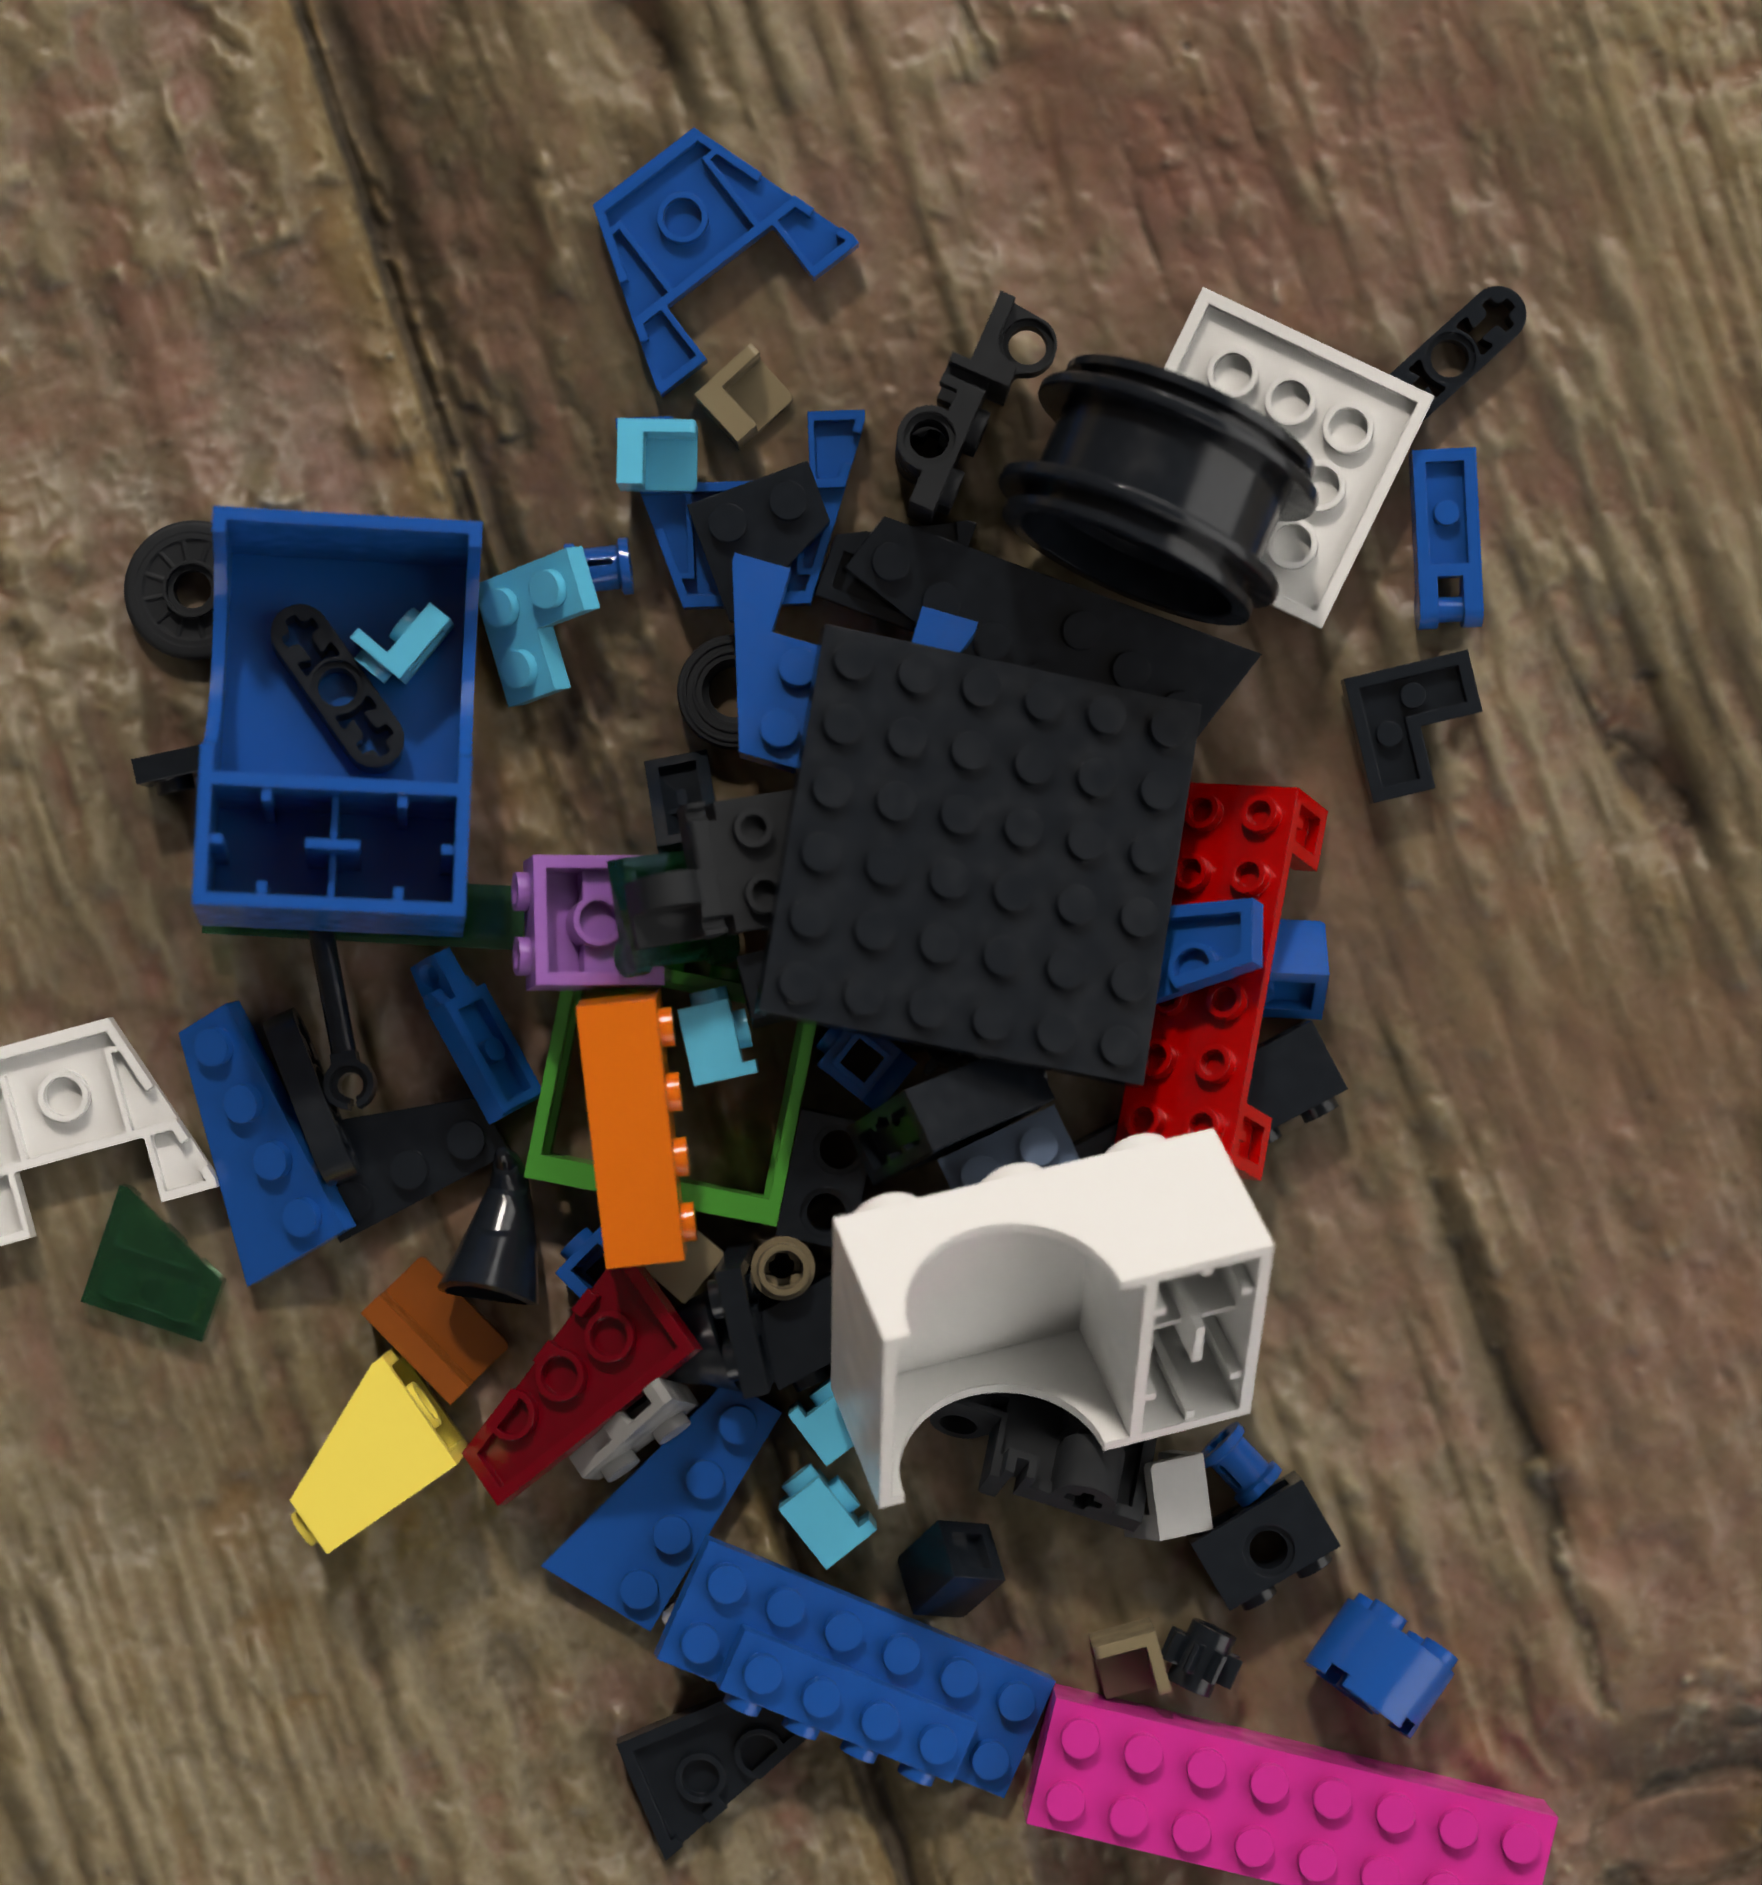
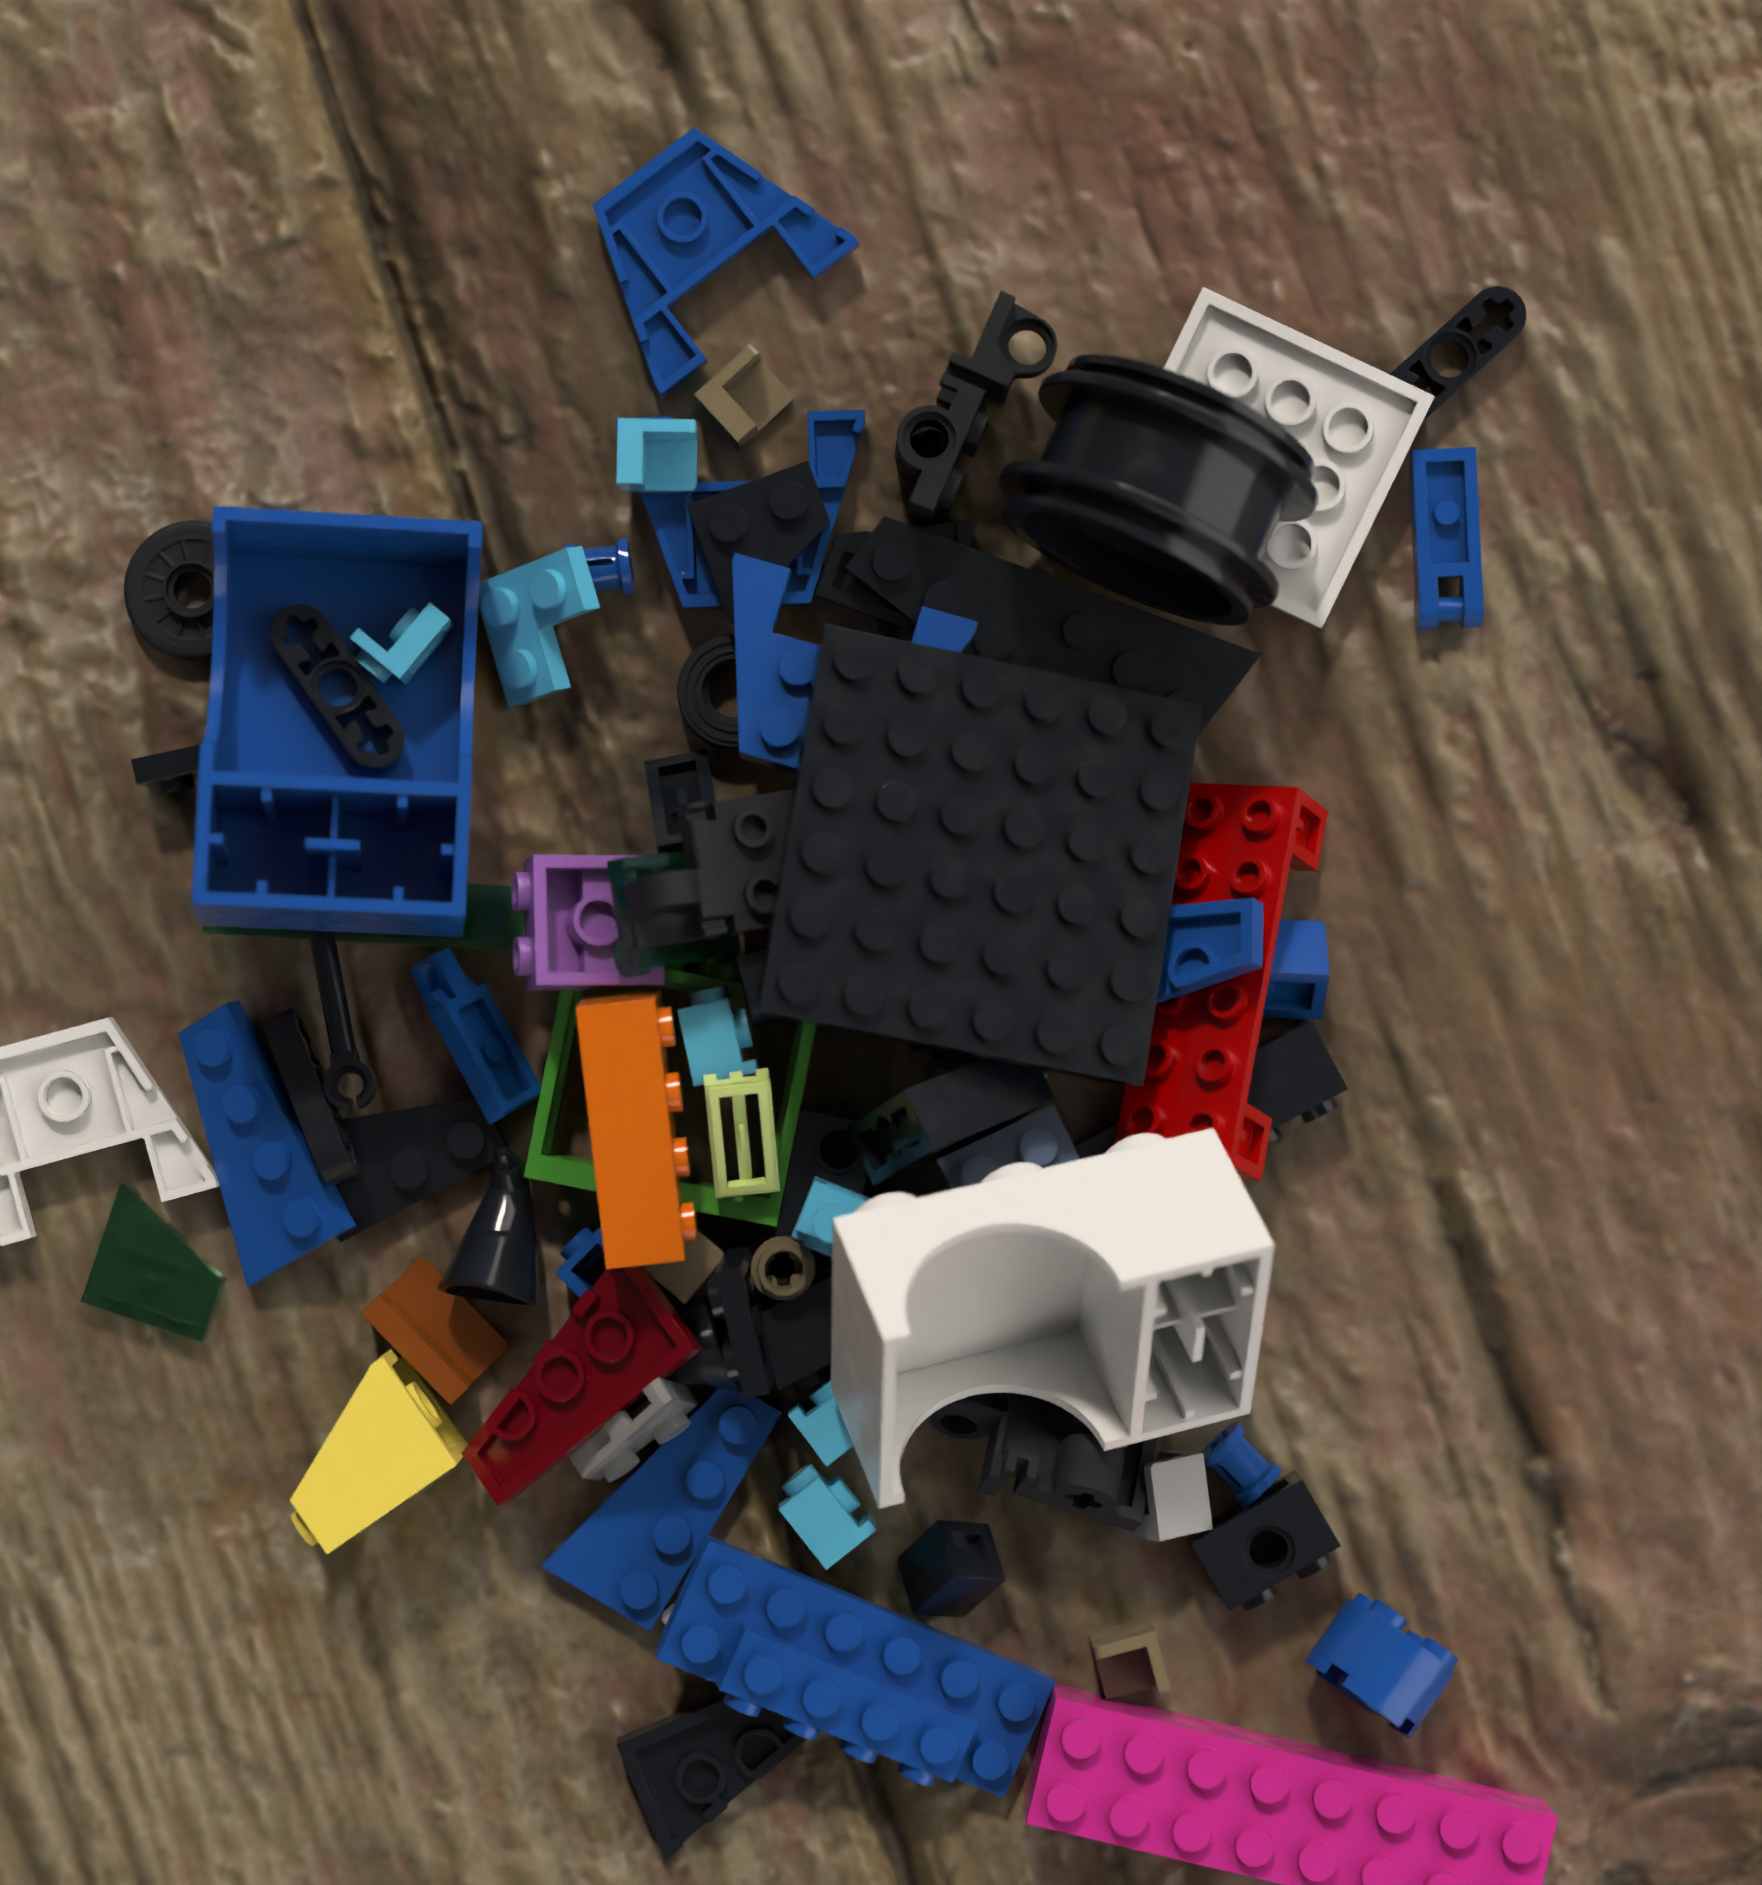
blue window [815,1028,917,1110] -> none
black gear [1161,1618,1243,1698] -> none
black plate [1341,649,1483,804] -> none
none -> yellowish green tile [703,1068,780,1199]
none -> medium azure brick [791,1176,872,1257]

